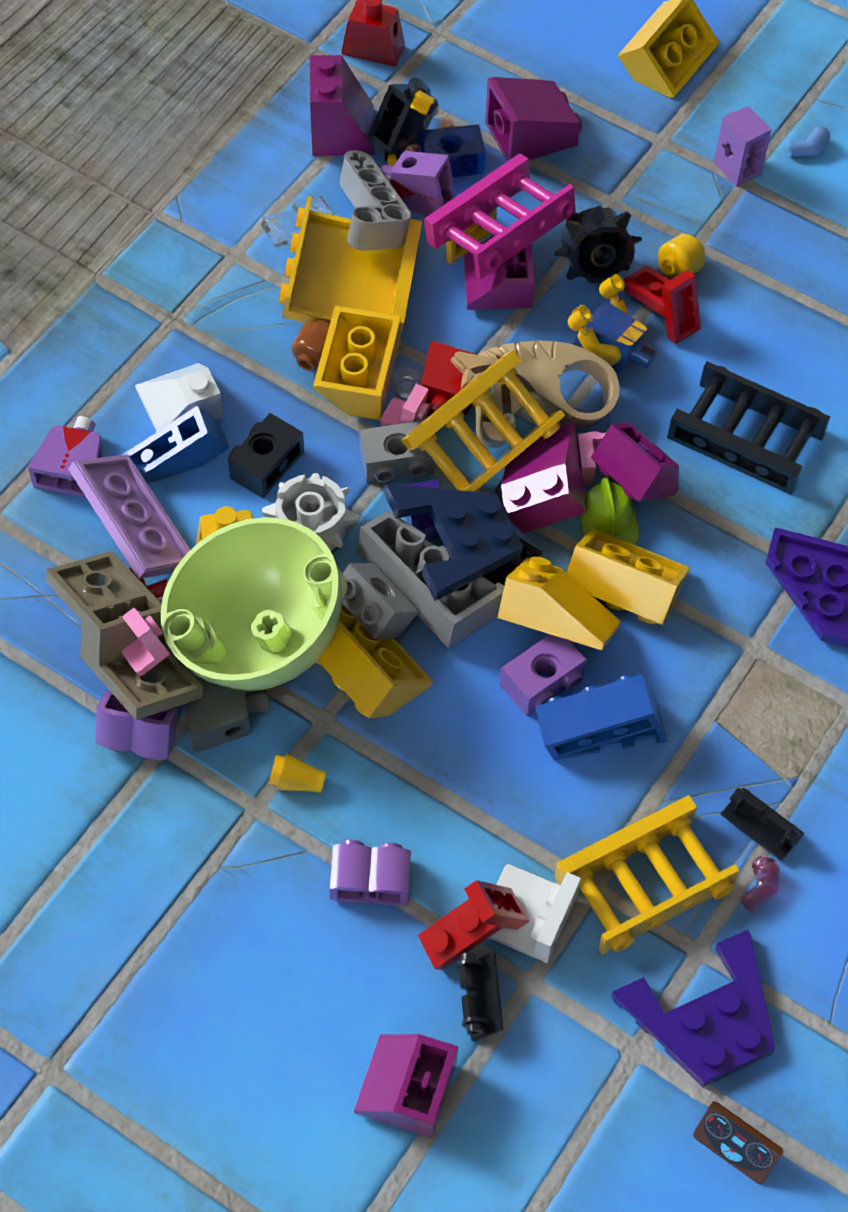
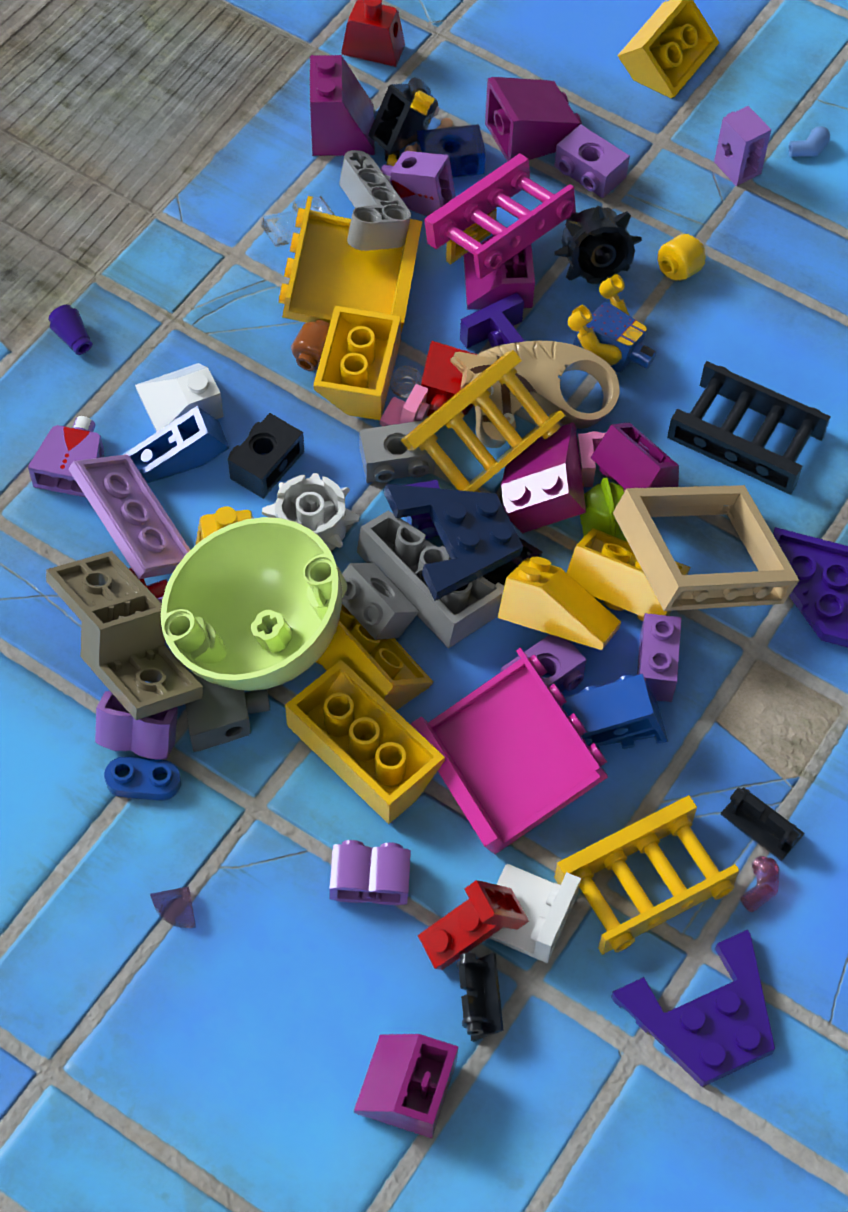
bright pink bracket [122,608,170,676] -> none
yellow cone [268,753,326,794] -> none
red bracket [623,266,701,344] -> none
slope [693,1101,784,1185] -> none
none -> dark purple cone [48,304,93,355]
none -> blue plate [104,757,181,801]
none -> clear purple tile [150,886,196,928]
none -> yellow slope [285,660,445,824]
none -> dark pink panel [410,648,609,855]
none -> dark purple bracket [460,292,525,349]
none -> medium lavender brick [554,124,630,198]
none -> tan window [613,485,799,611]
none -> medium lavender brick [637,613,682,702]

